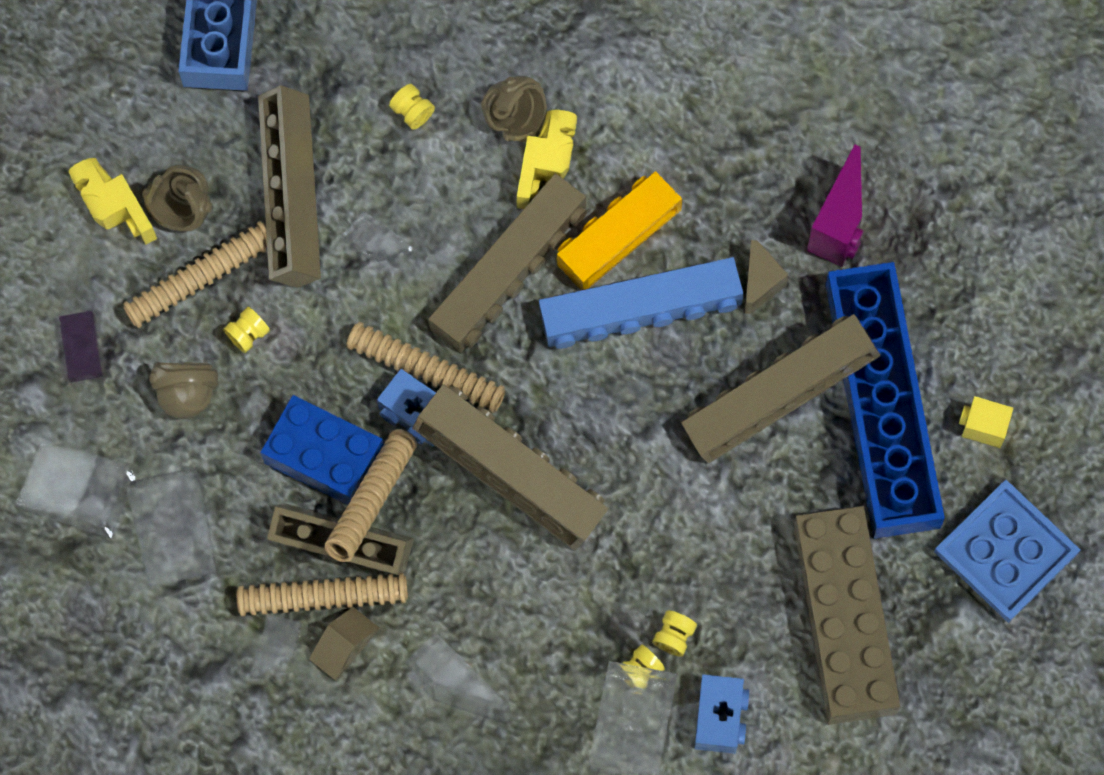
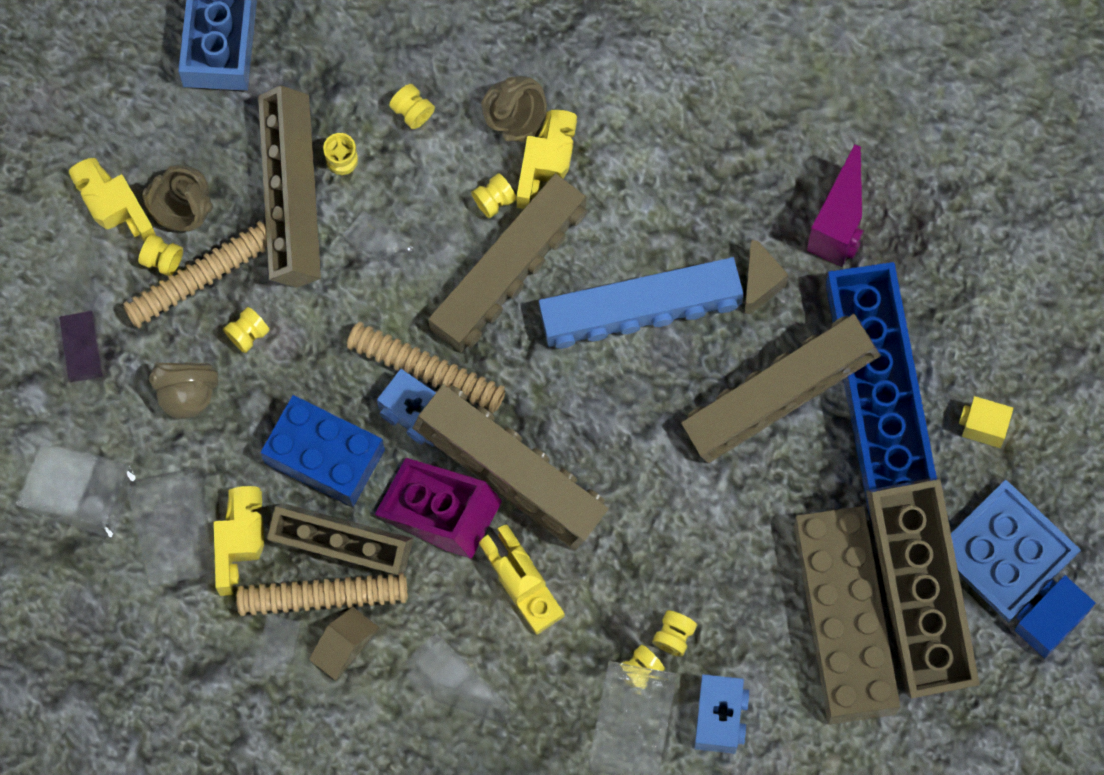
tan piece [325,429,417,562] -> none
yellow brick [557,171,682,290] -> none
none -> light yellow wheel [138,234,183,276]
none -> light yellow plate [214,486,264,596]
none -> light yellow wheel [323,133,358,175]
none -> magenta slope [375,458,502,559]
none -> light yellow wheel [471,173,517,218]
none -> light yellow plate [479,525,565,635]
none -> dark tan brick [866,478,980,699]
none -> blue brick [1014,575,1096,659]

